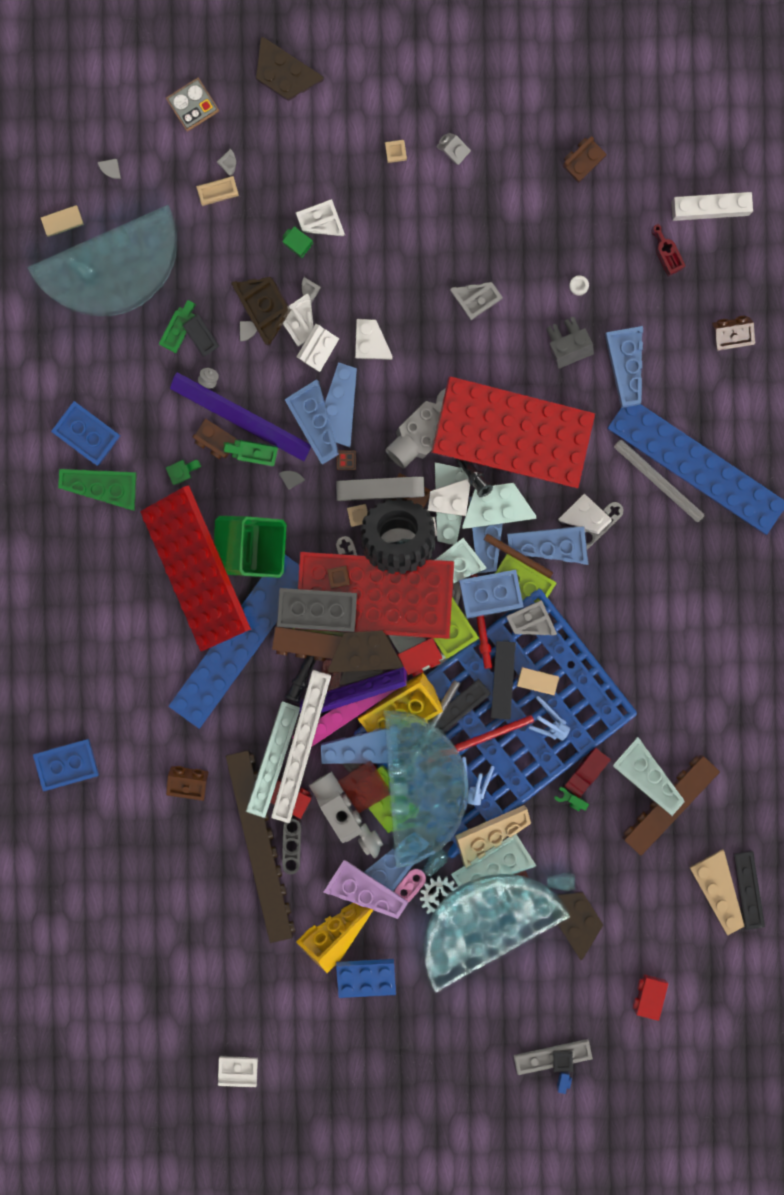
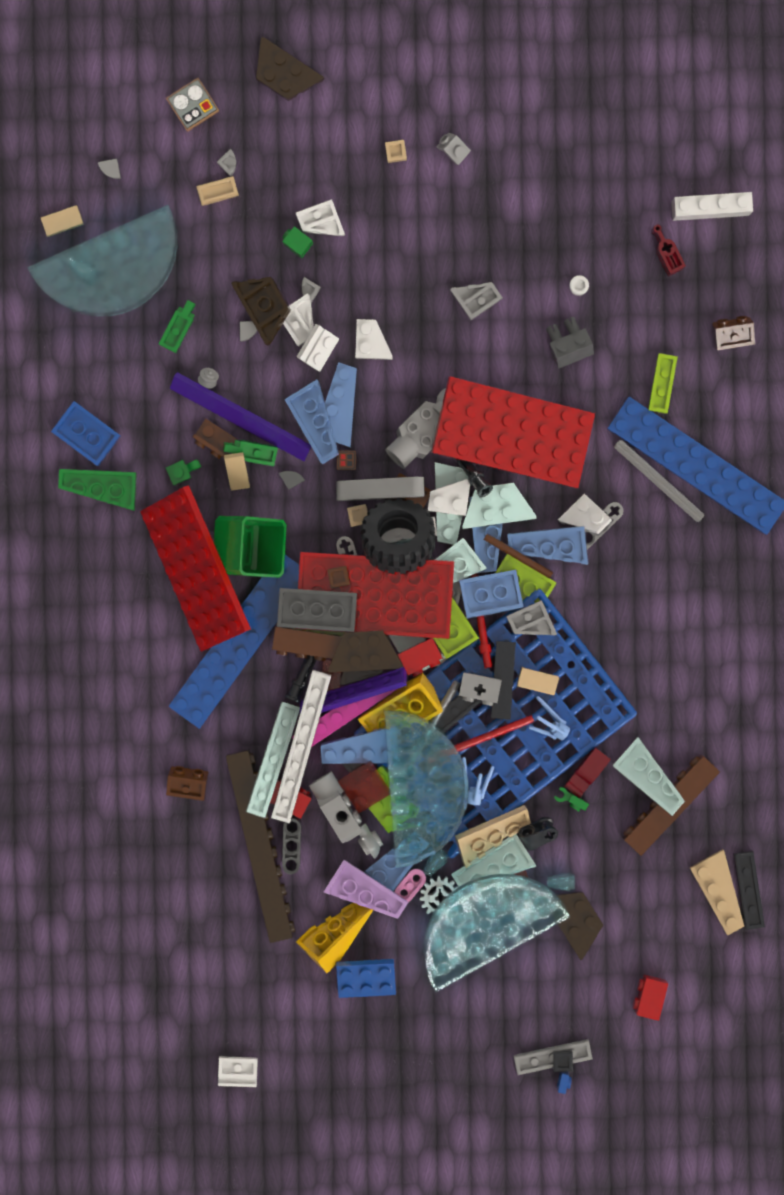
blue plate [33,739,99,791] -> none
black tile [182,314,219,357] -> none
reddish brown bracket [563,136,607,183] -> none
medium blue wing [605,326,643,408] -> none
none -> tan tile [224,452,250,491]
none -> light grey brick [459,672,502,706]
none -> black piece [519,817,558,851]
none -> lime plate [648,353,678,414]

